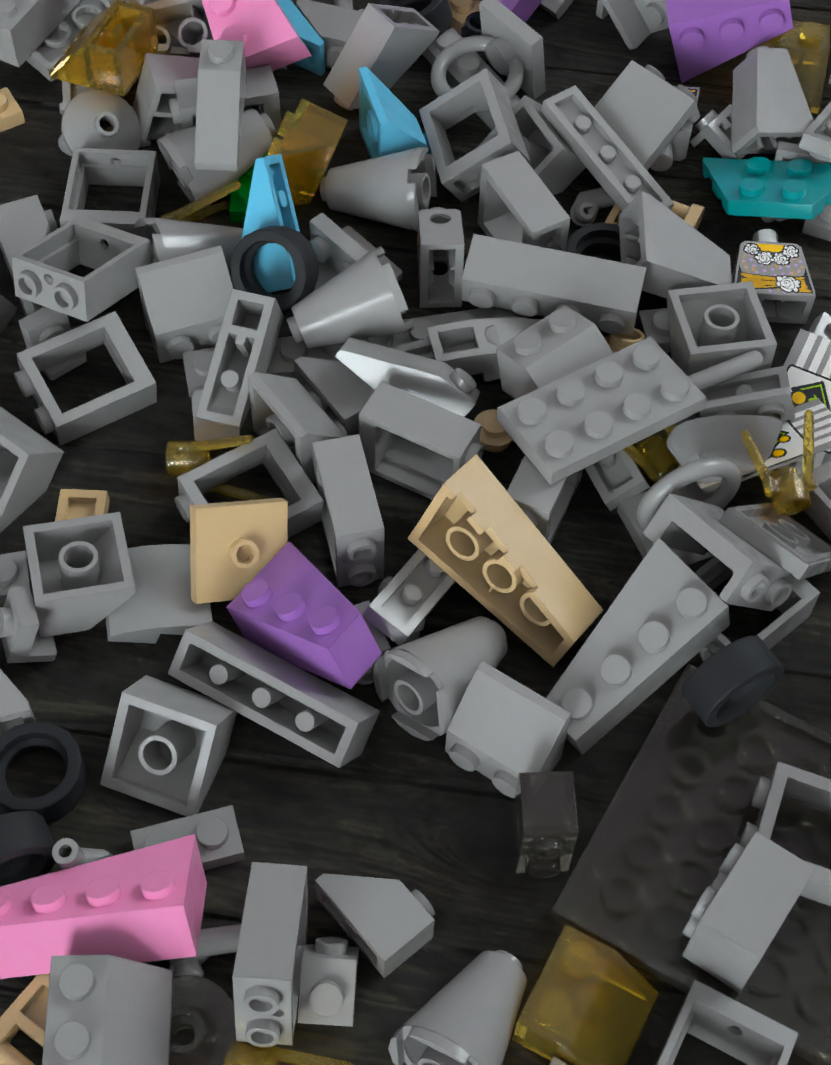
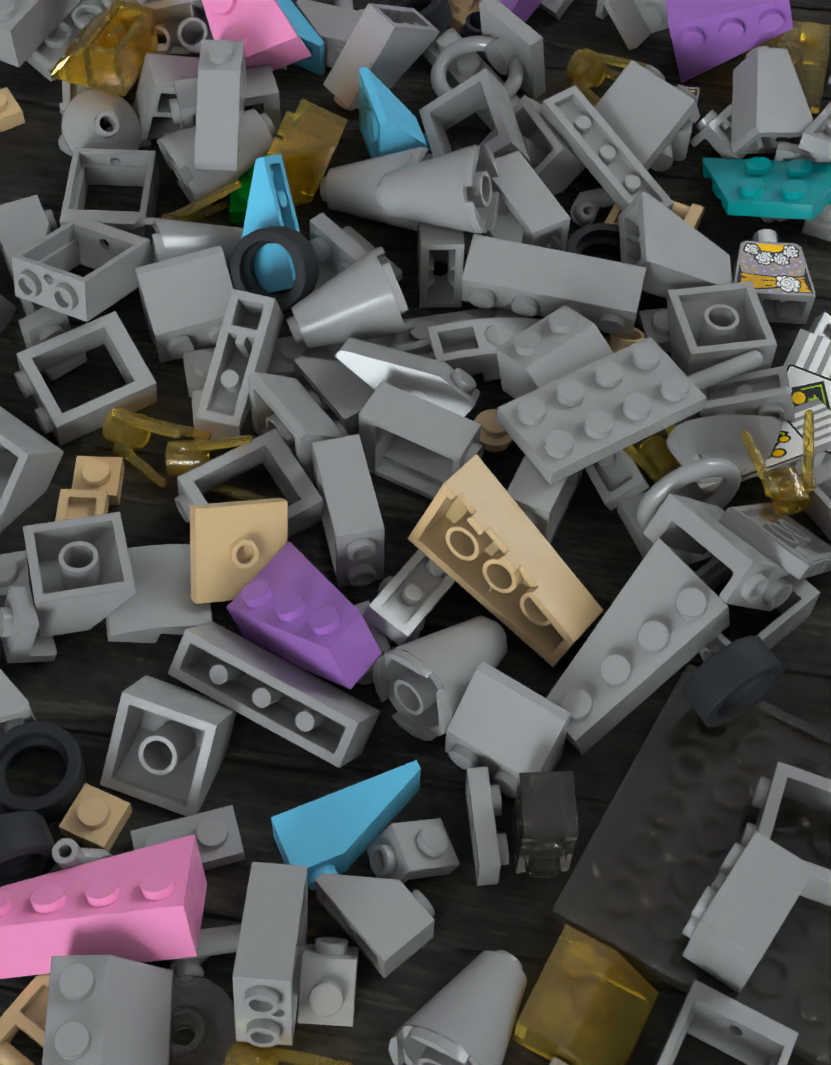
none -> tan plate [58,783,133,852]
none -> tan plate [71,456,125,505]
none -> clear yellow plant [103,407,212,488]
none -> medium azure slope [271,760,421,890]
none -> light grey bracket [367,818,460,884]
none -> light grey cone [376,145,500,234]
none -> light grey plate [465,767,509,886]
none -> clear yellow plant [566,48,650,106]

